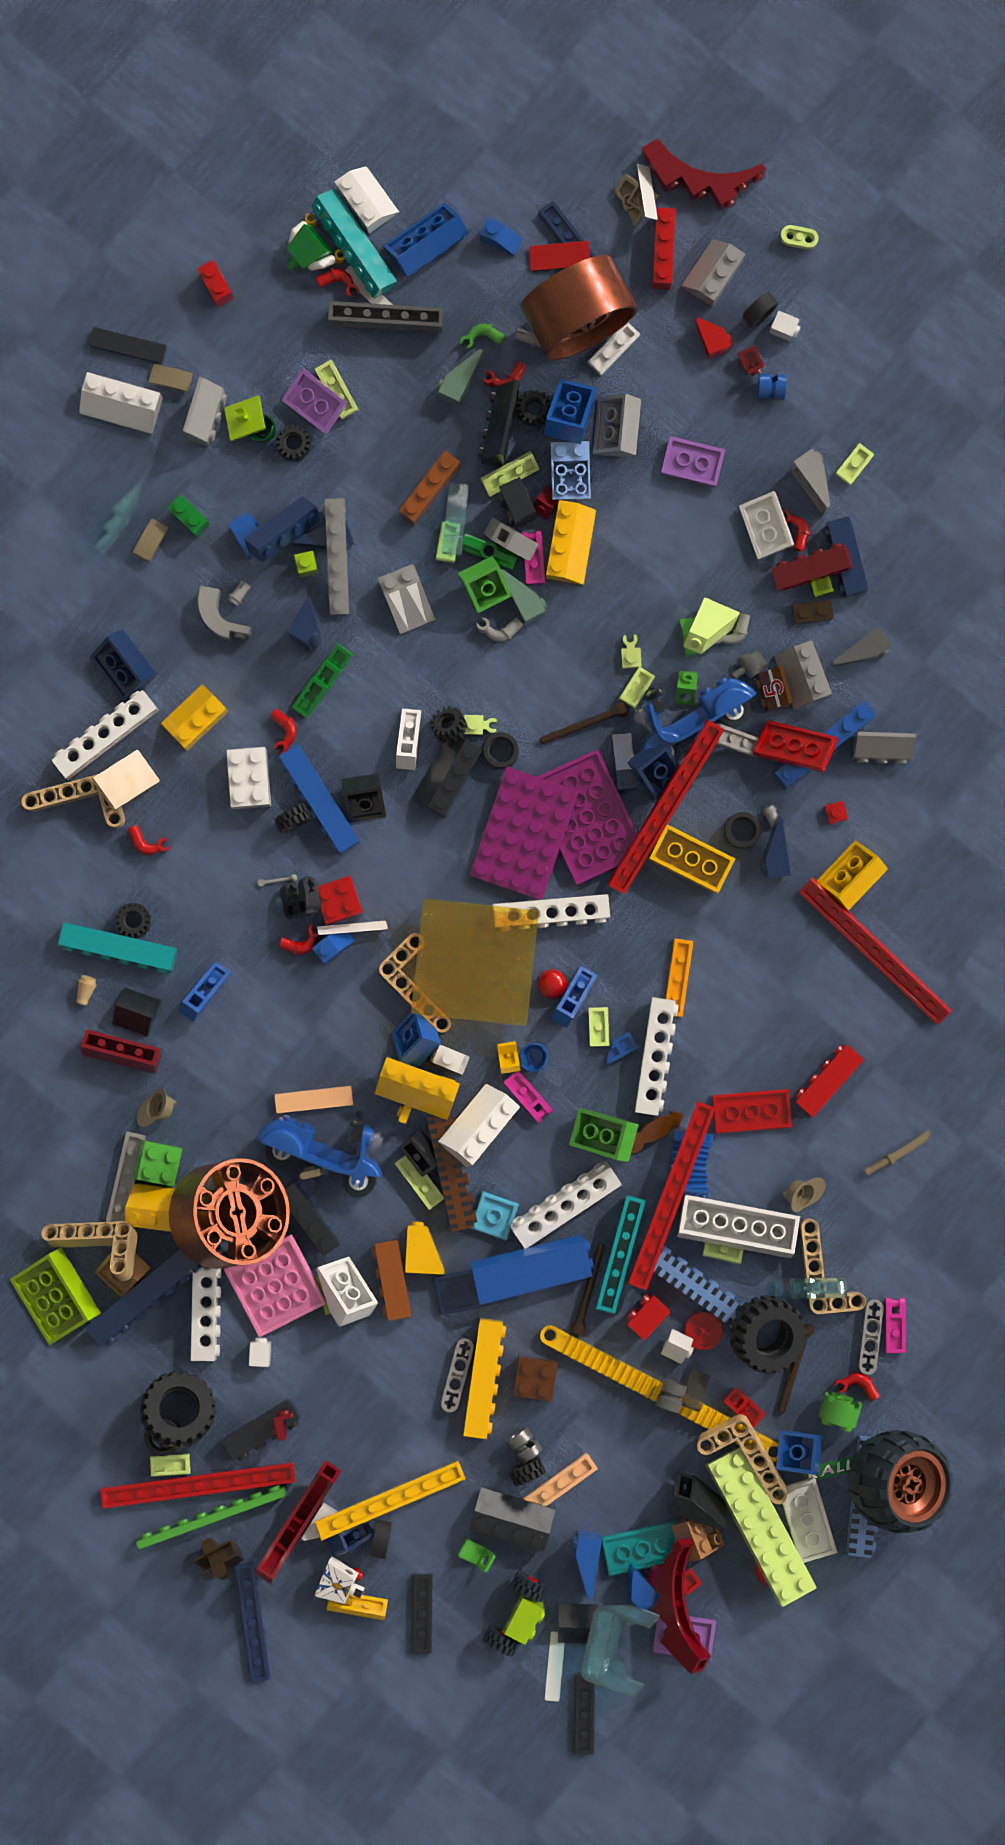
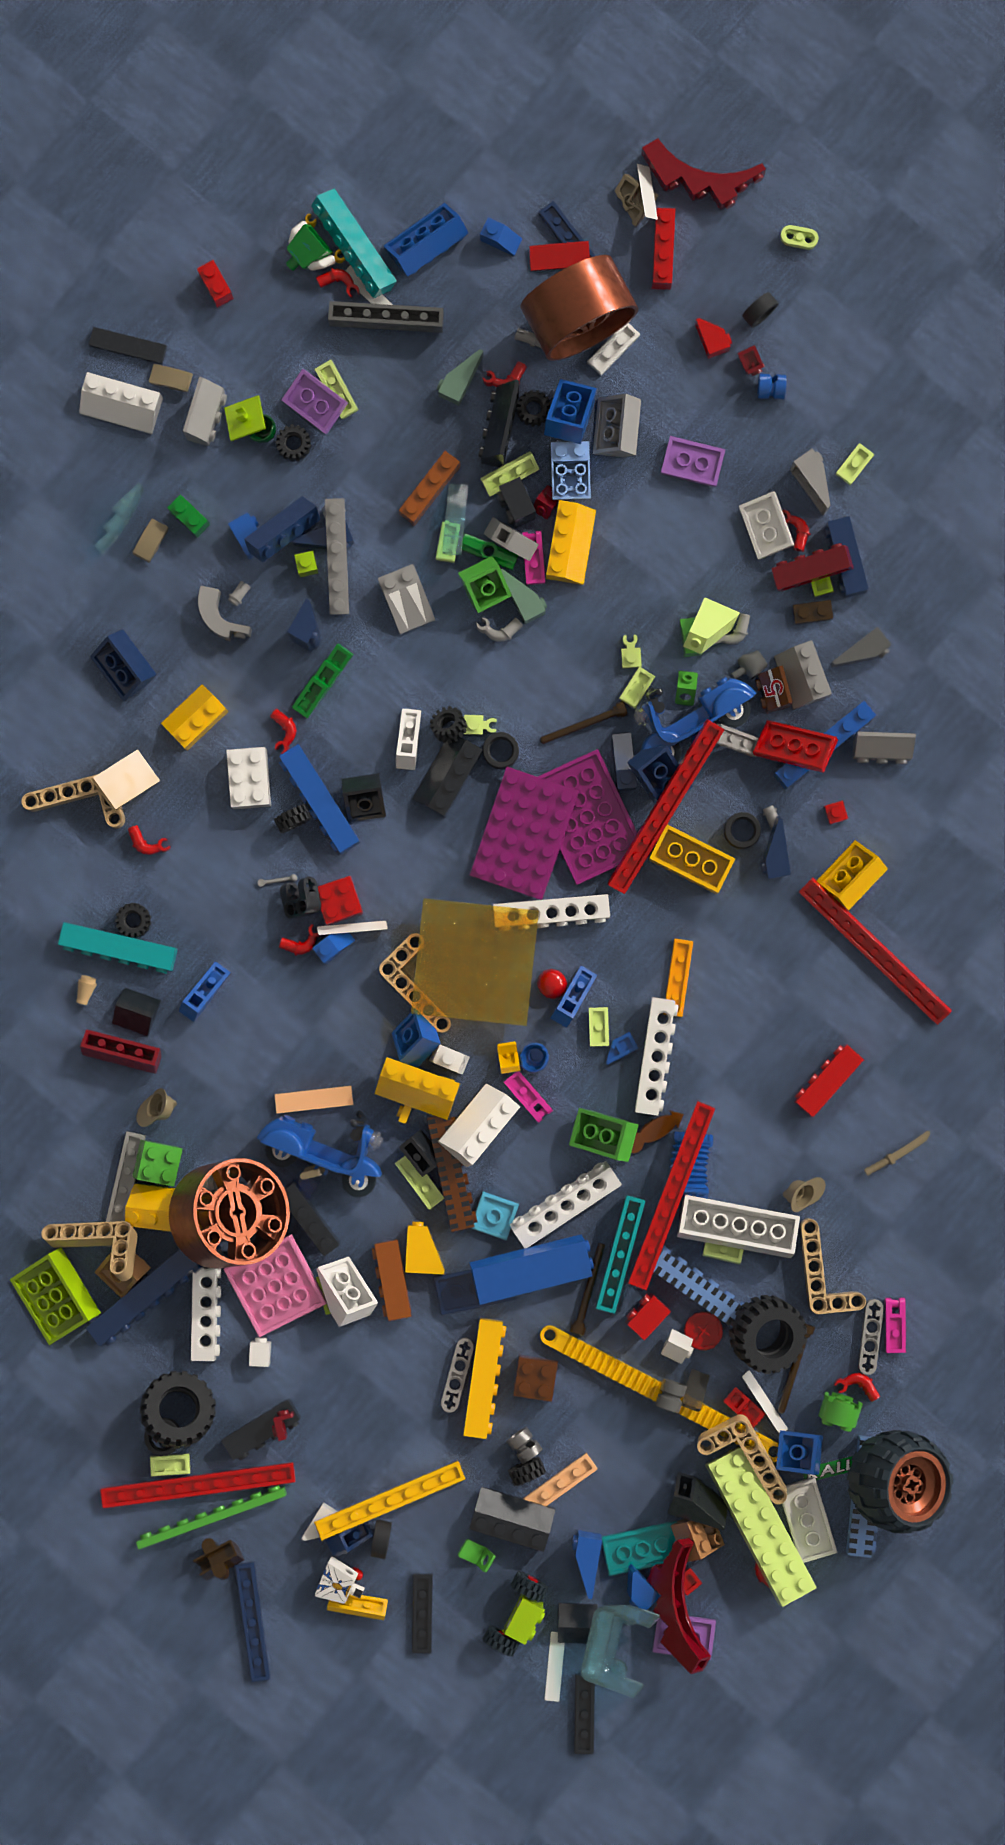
white brick [52,690,159,780] -> none
dark red arch [254,1460,342,1584] -> none
white slope [335,167,399,234] -> none
bright green piece [460,323,506,350] -> none
light grey slope [681,239,745,307] -> none
red tile [712,1089,792,1134] -> none
white brick [770,311,800,341] -> none
clear light blue slope [773,1277,847,1299] -> none
none -> white sticker [742,1370,788,1434]

